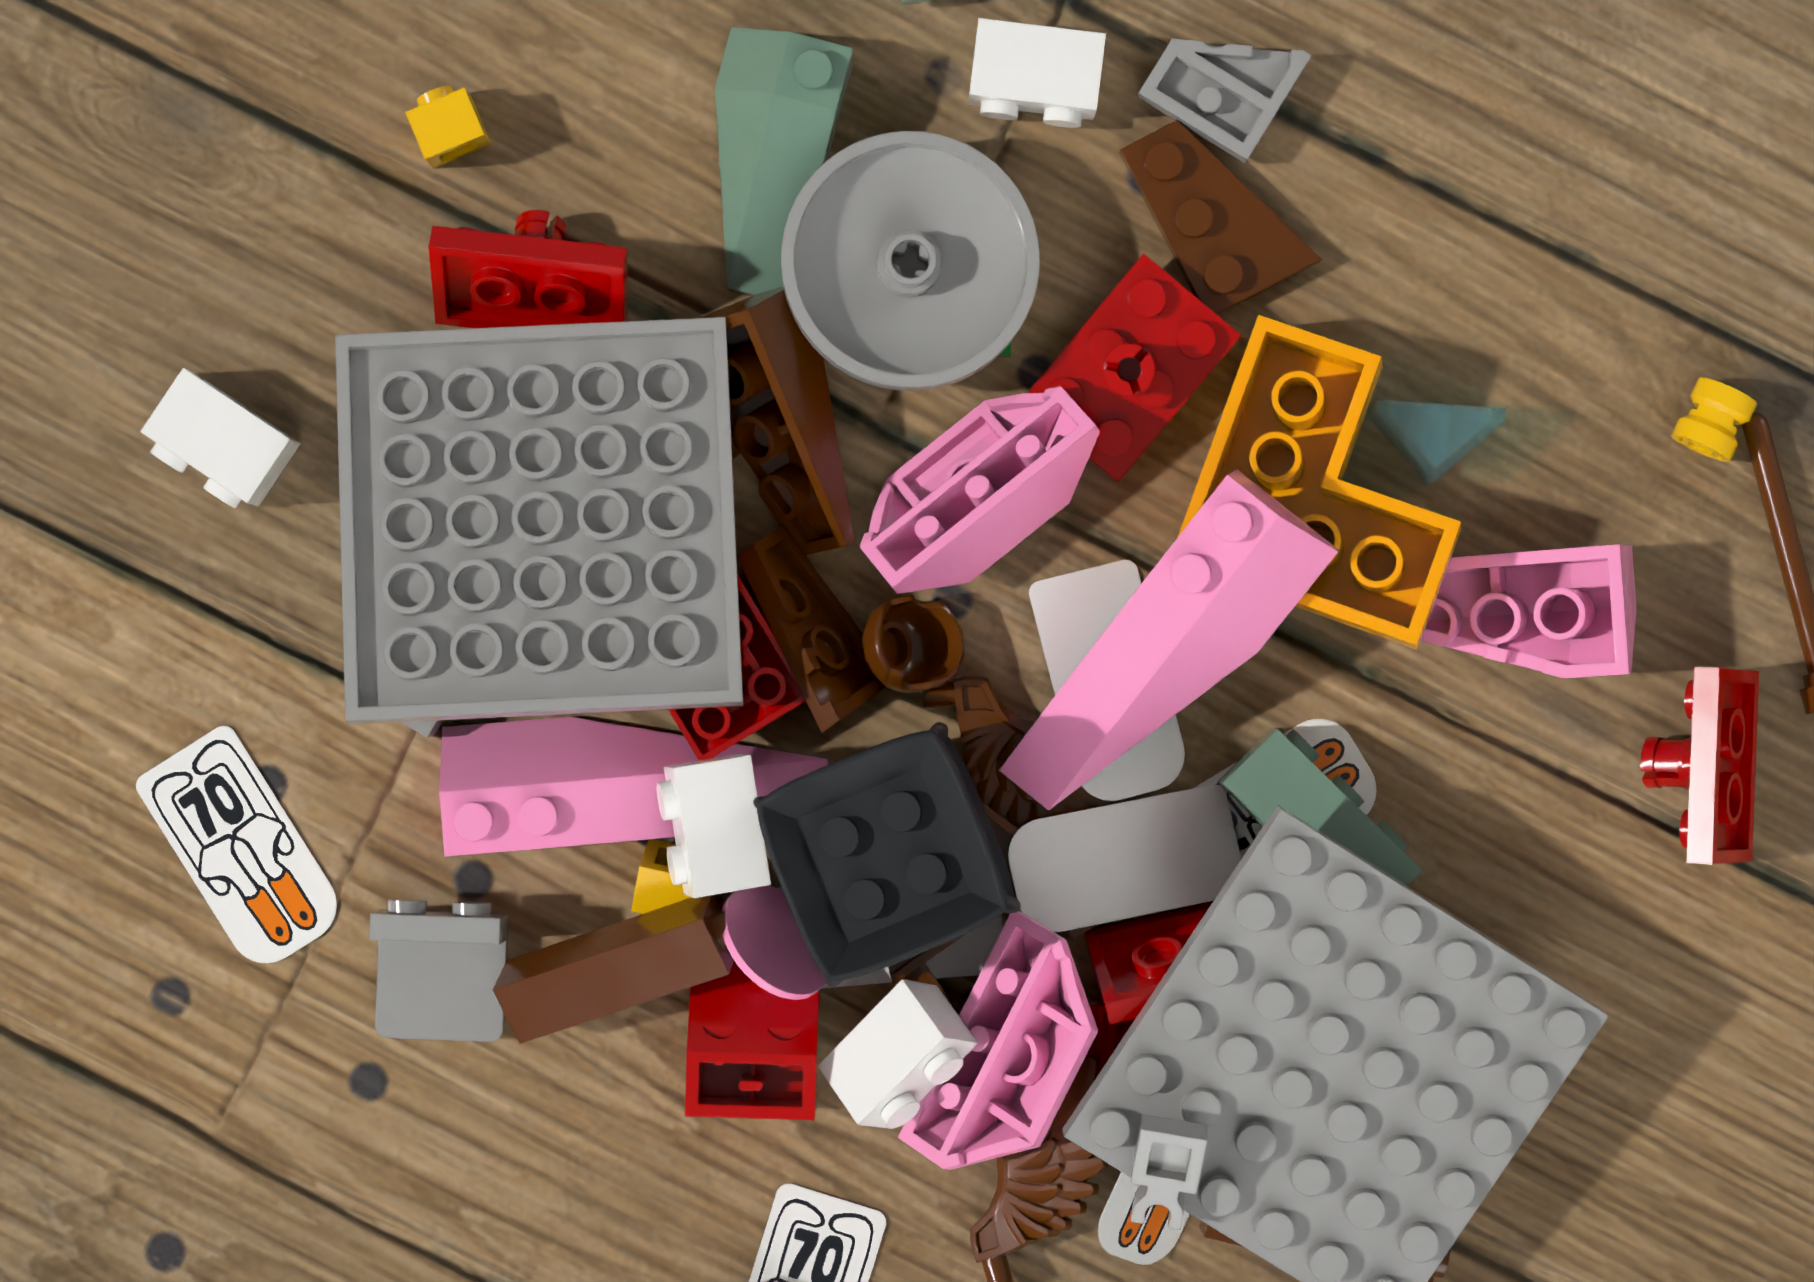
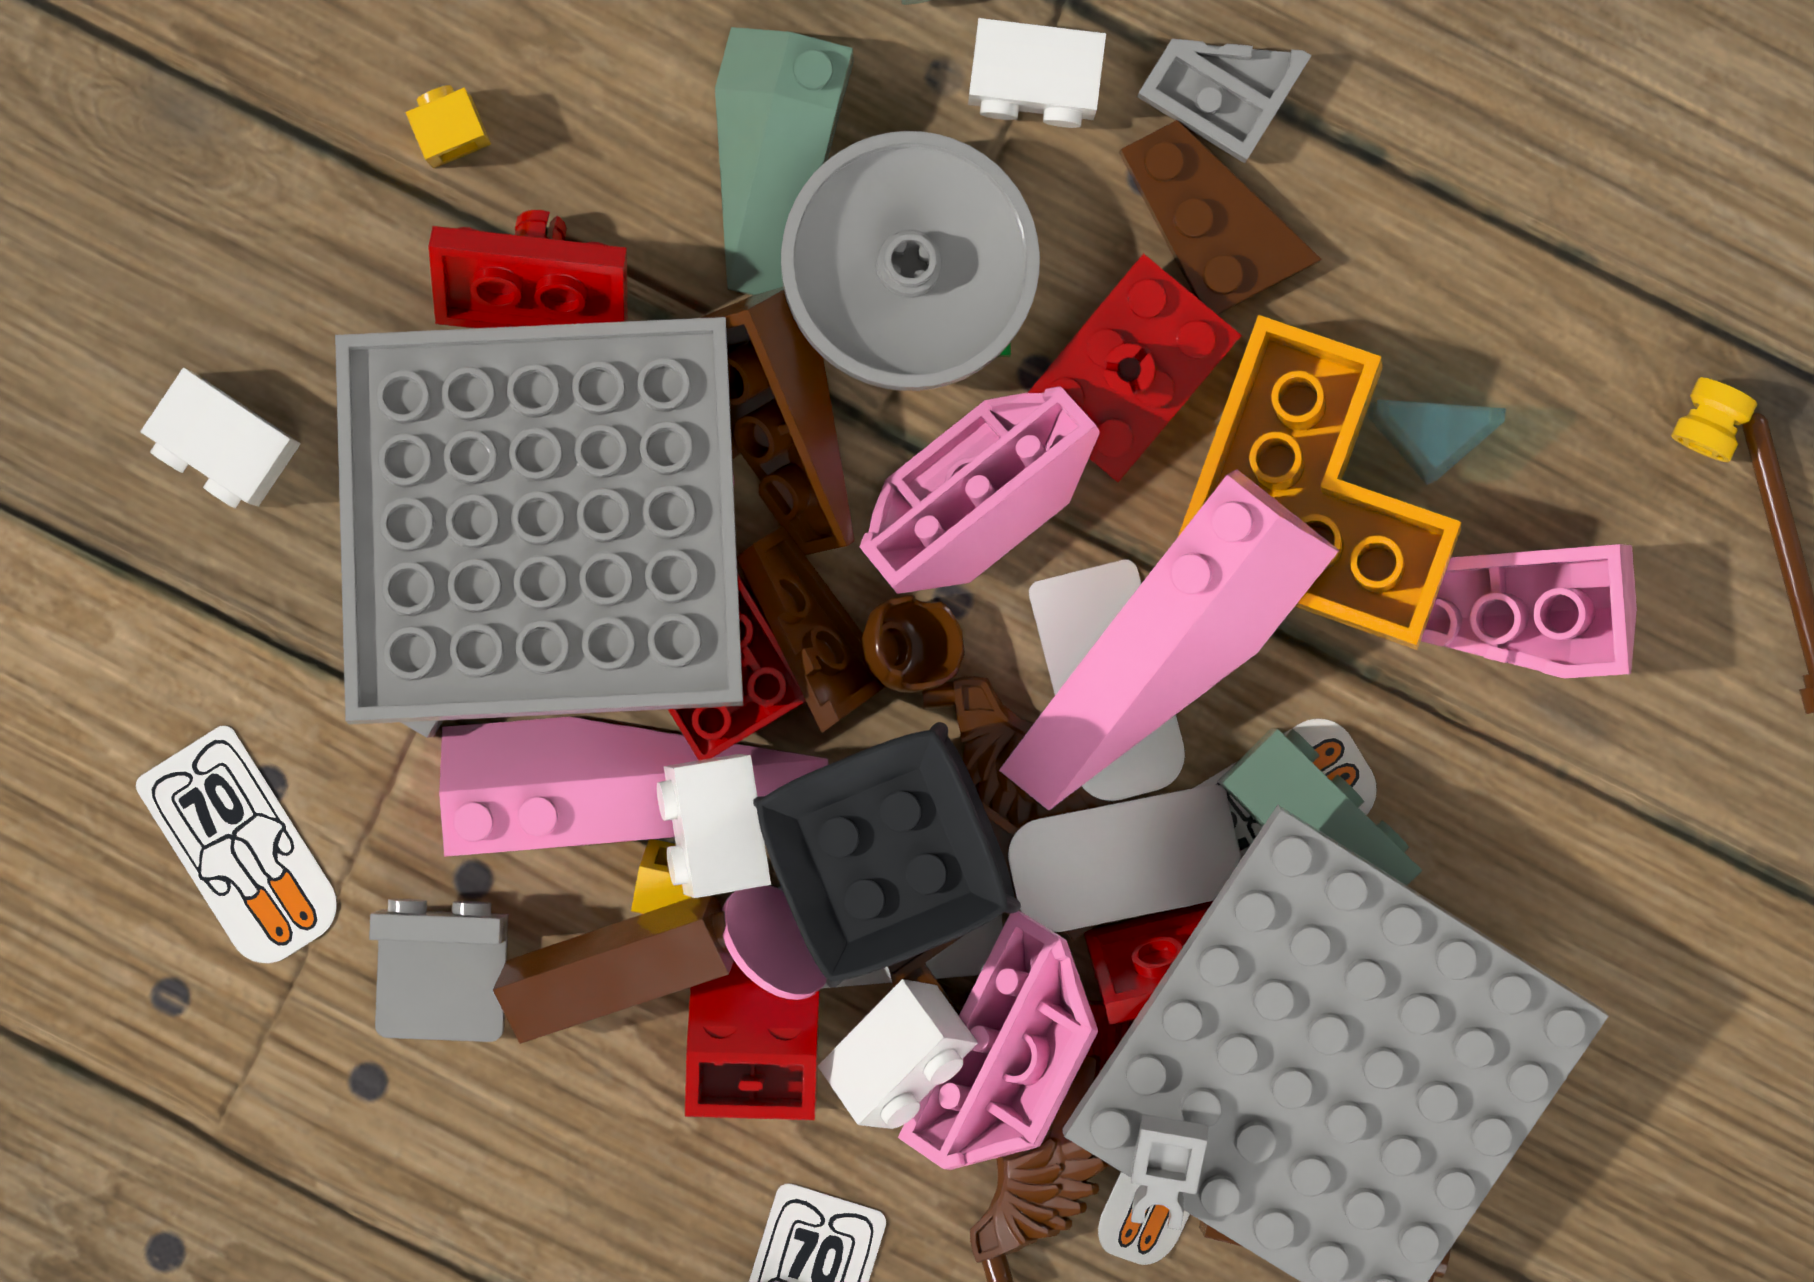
red plate [1640,667,1759,864] -> none

